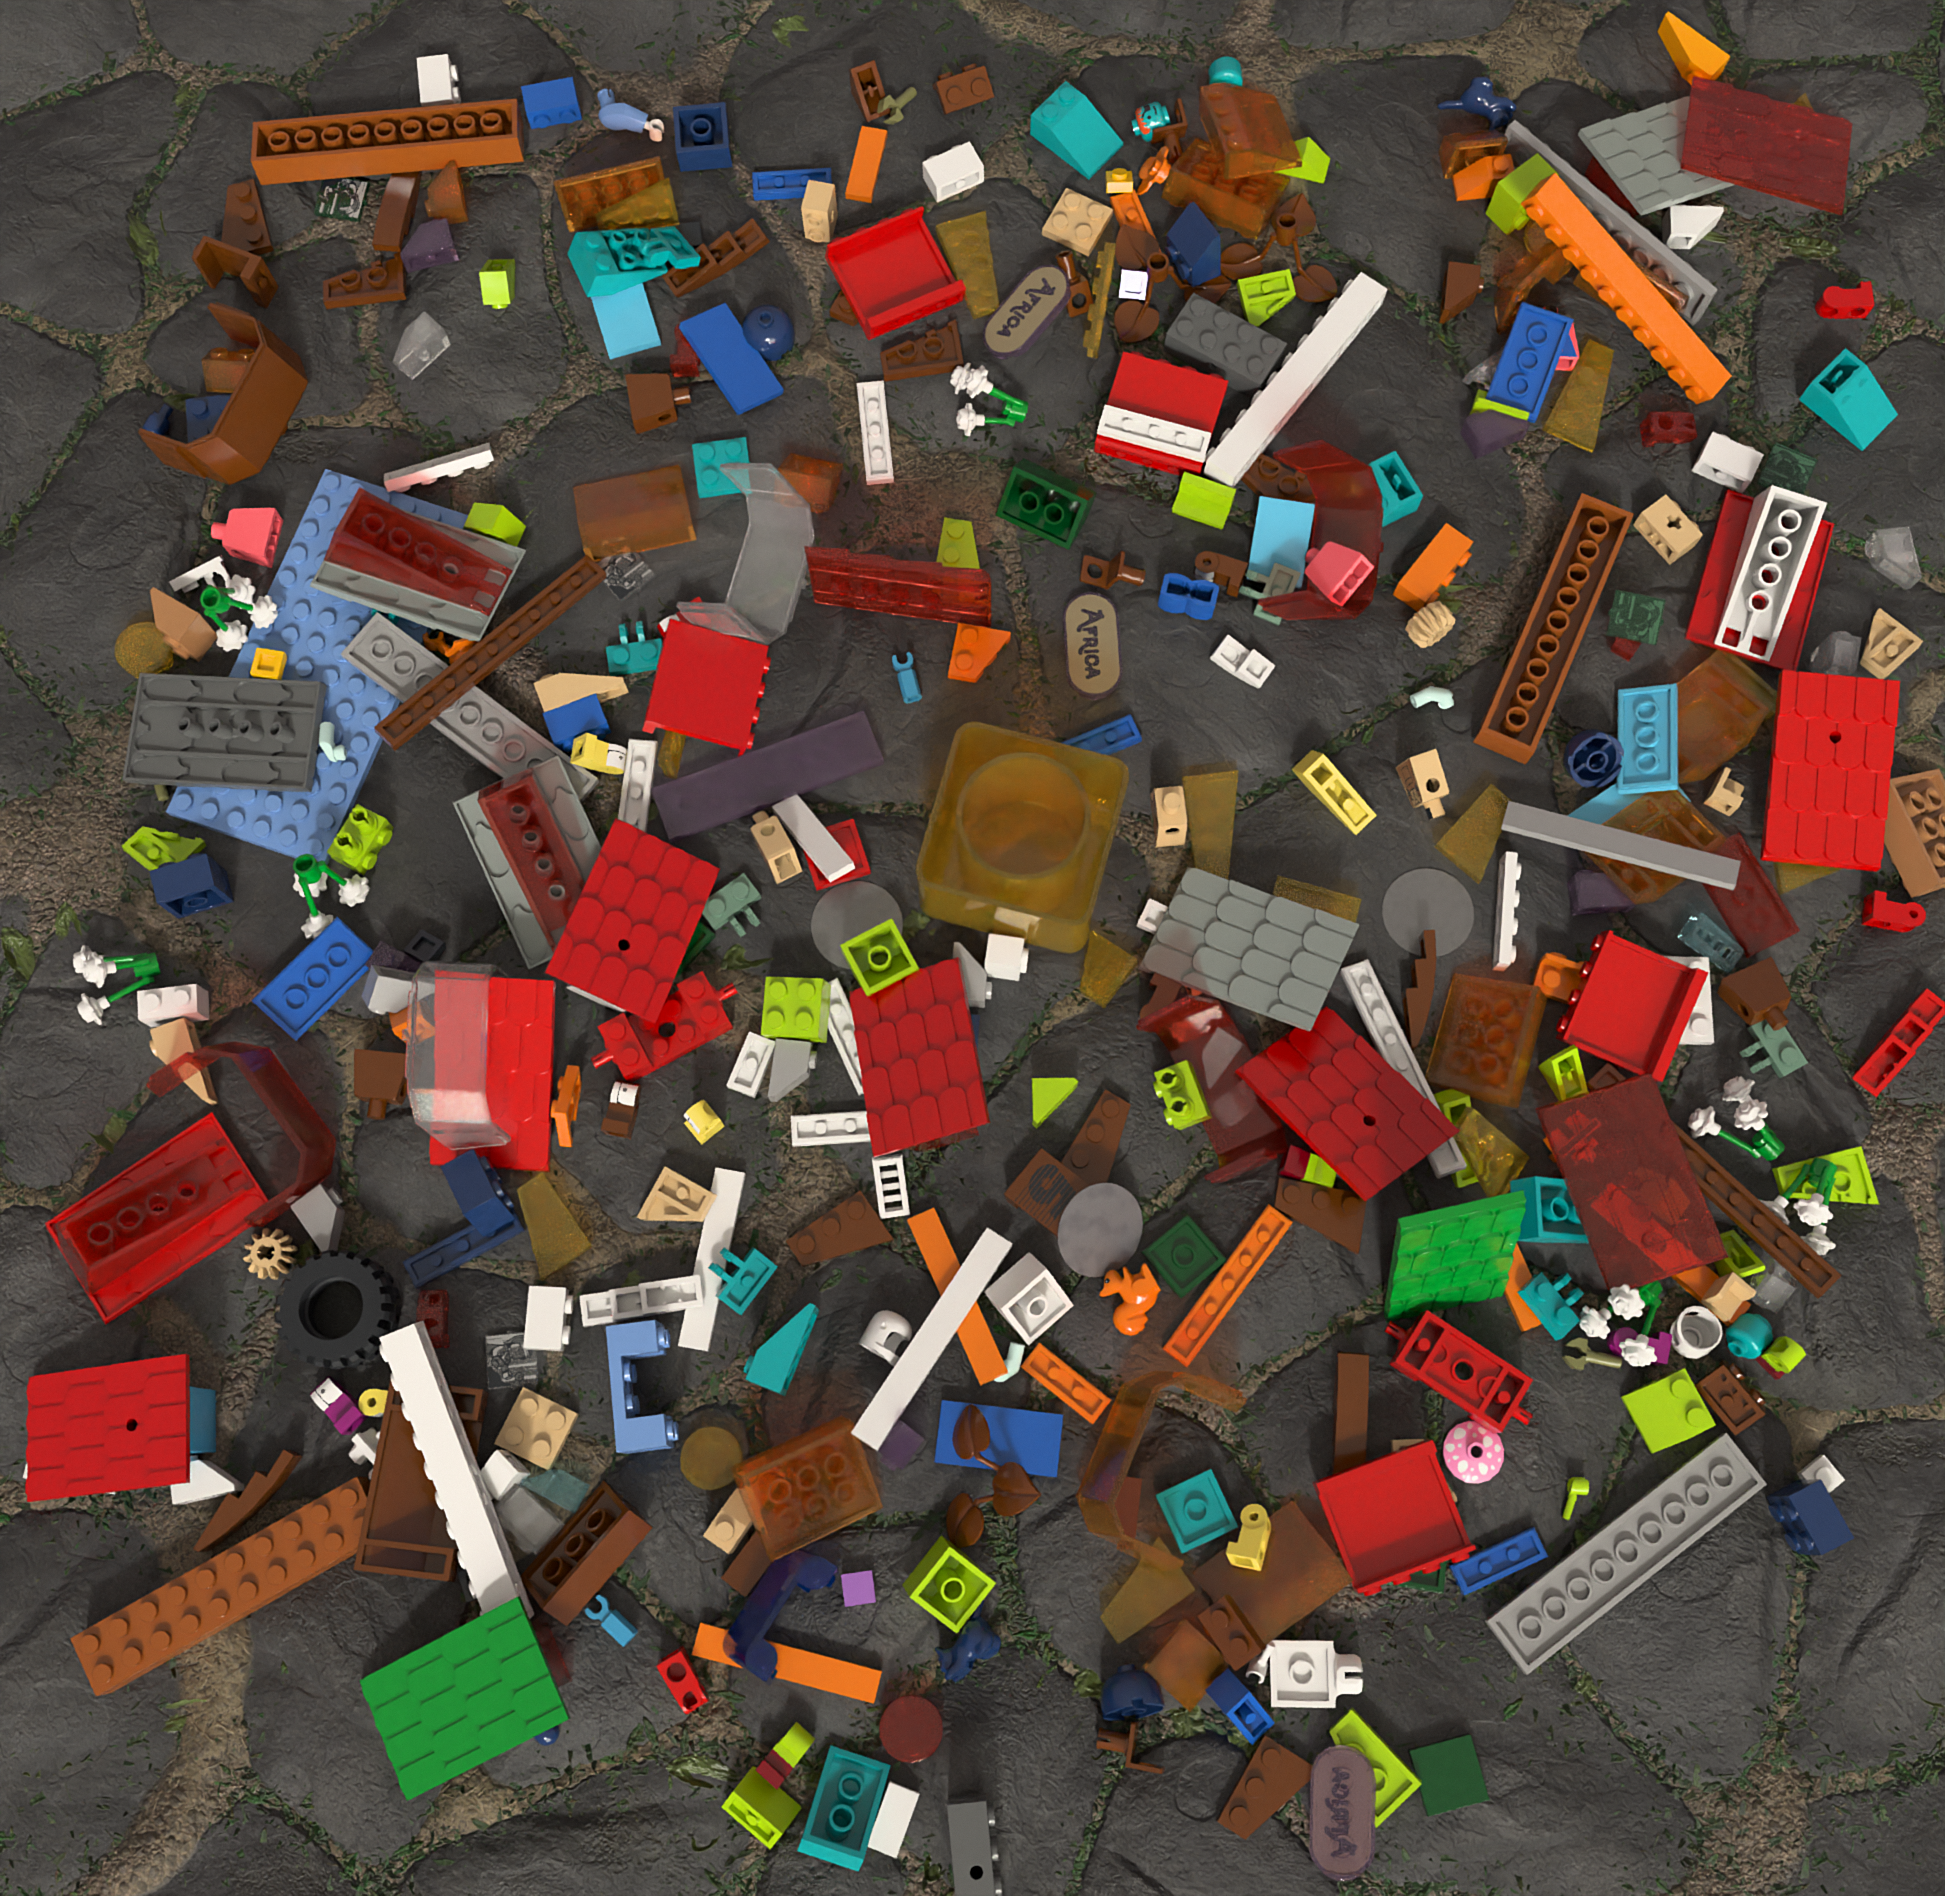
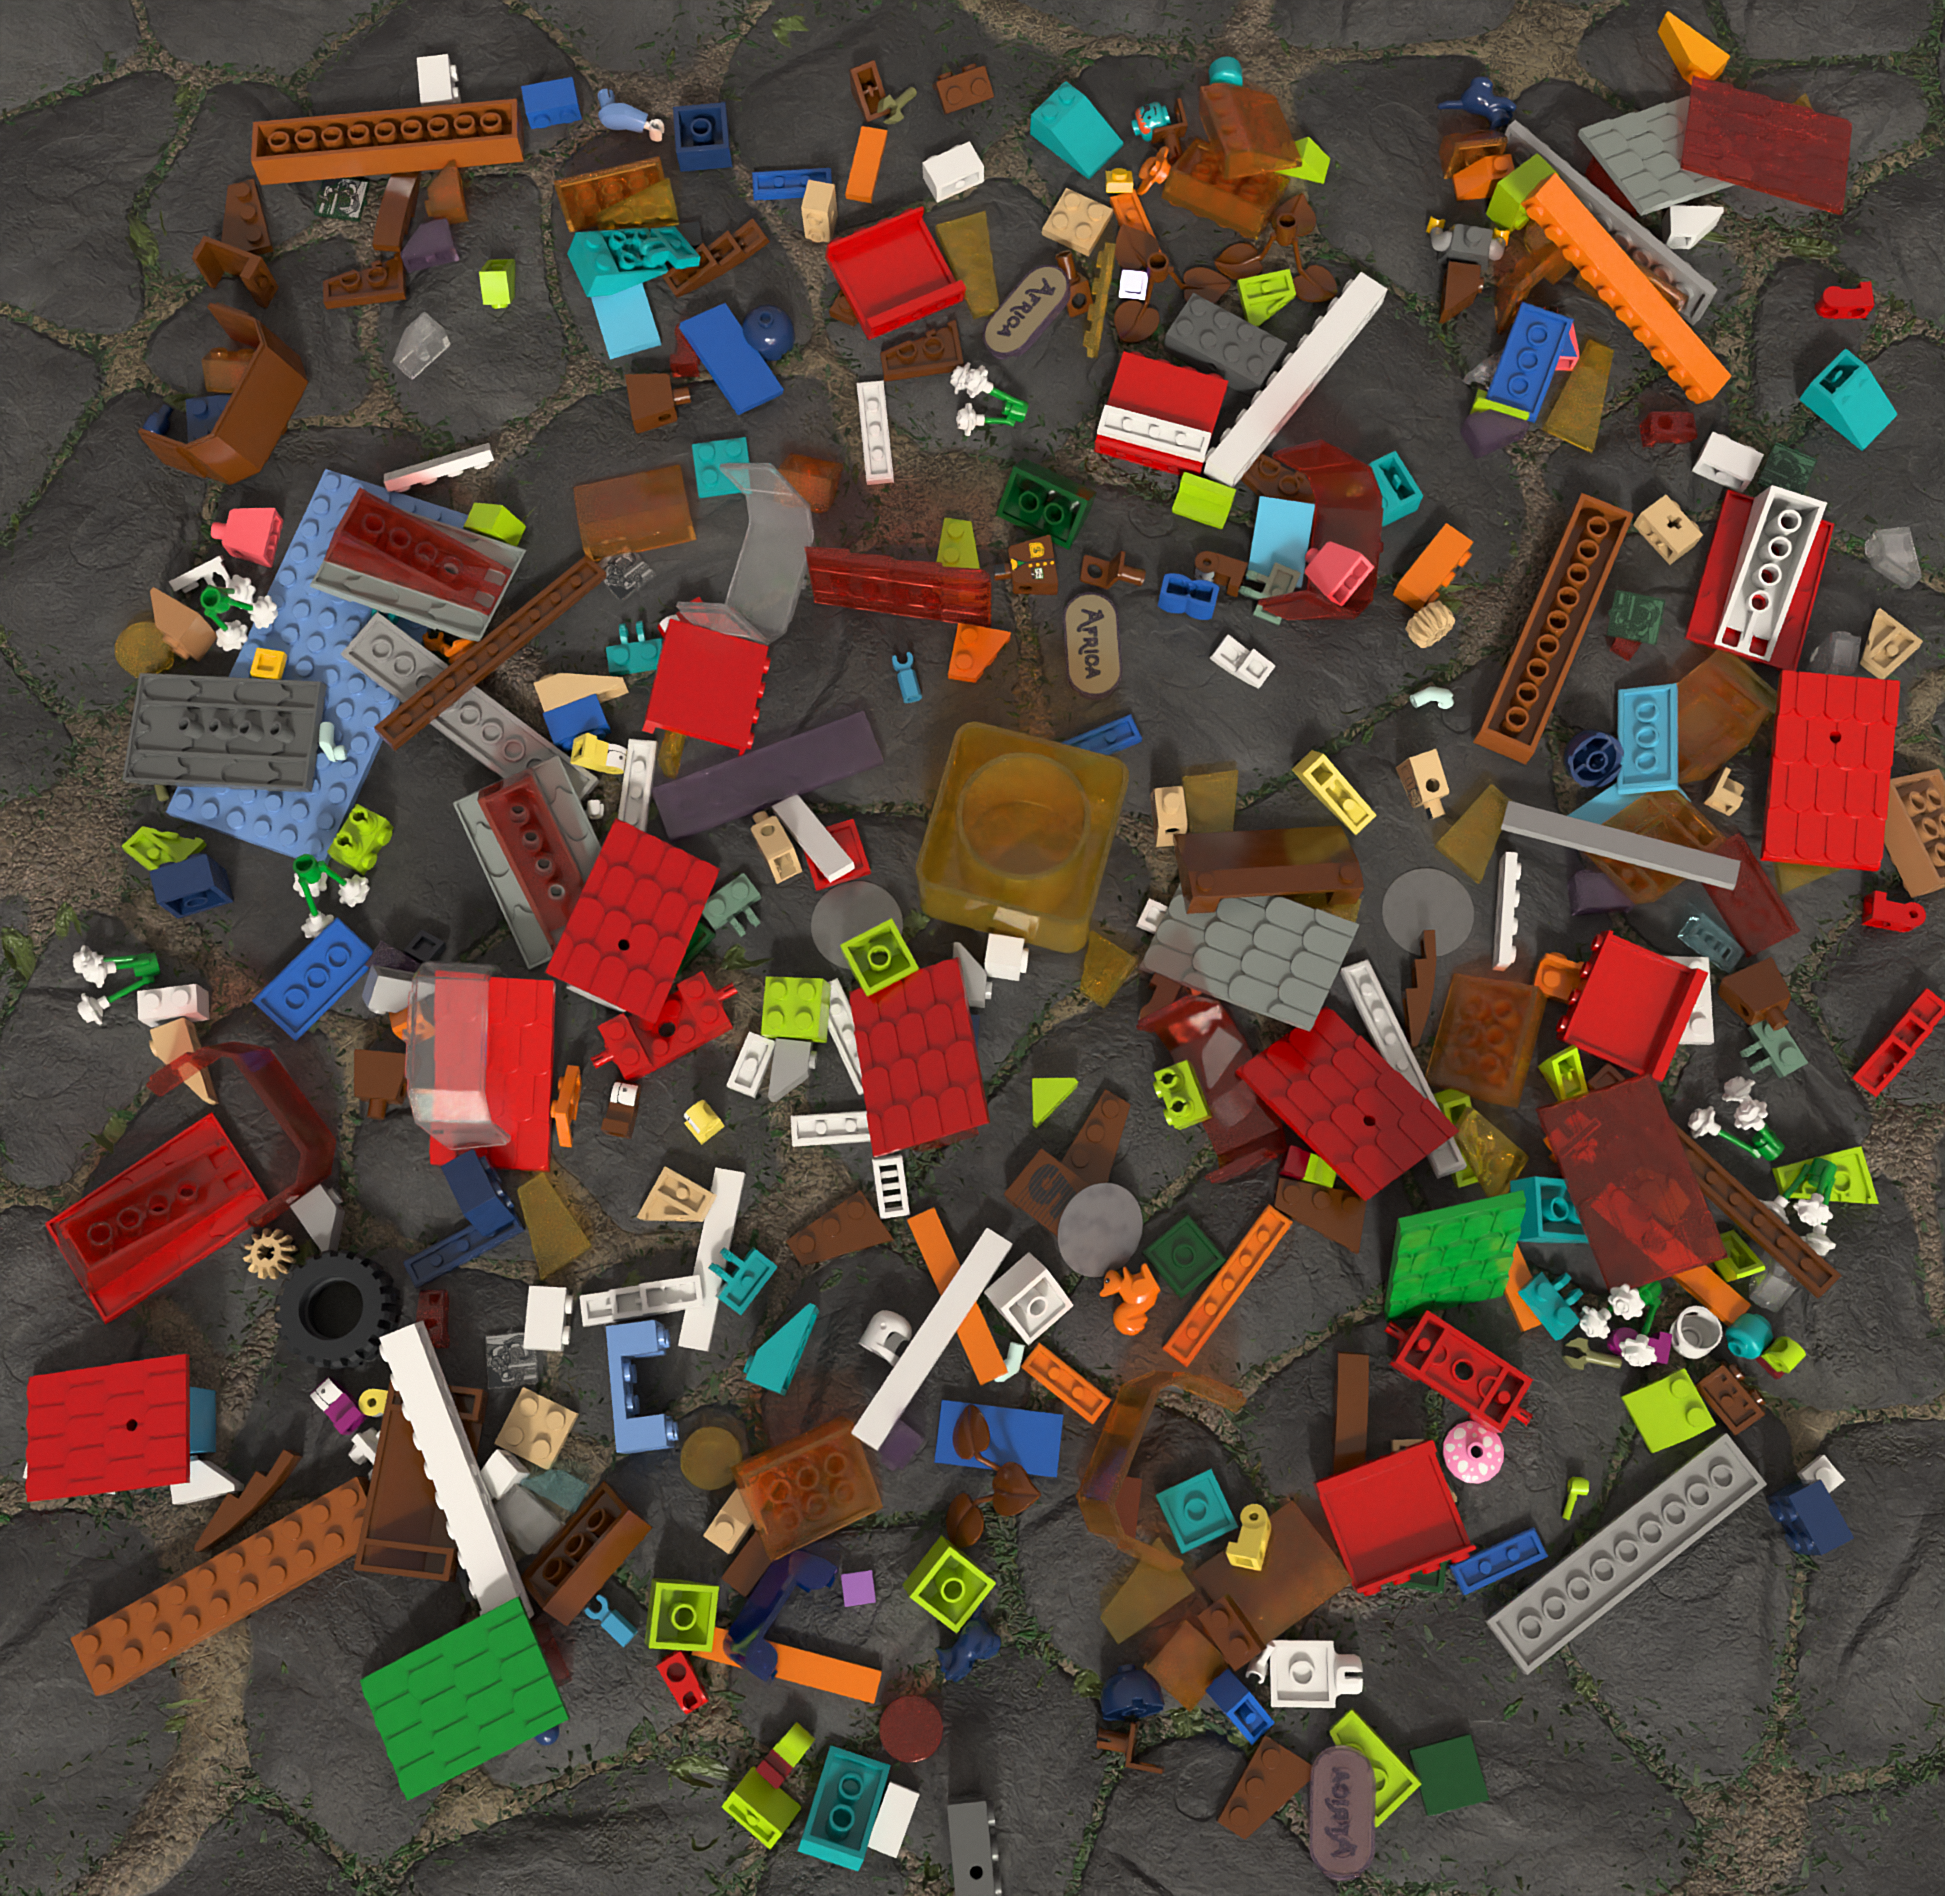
dark blue slope [1165,202,1221,288] -> none
tan panel [1700,1272,1757,1322] -> none
none -> white hand [585,800,604,820]
none -> lime slope [644,1578,719,1652]
none -> reddish brown torso [993,535,1058,595]
none -> reddish brown slope [1173,826,1364,914]
none -> dark grey torso [1426,216,1510,271]

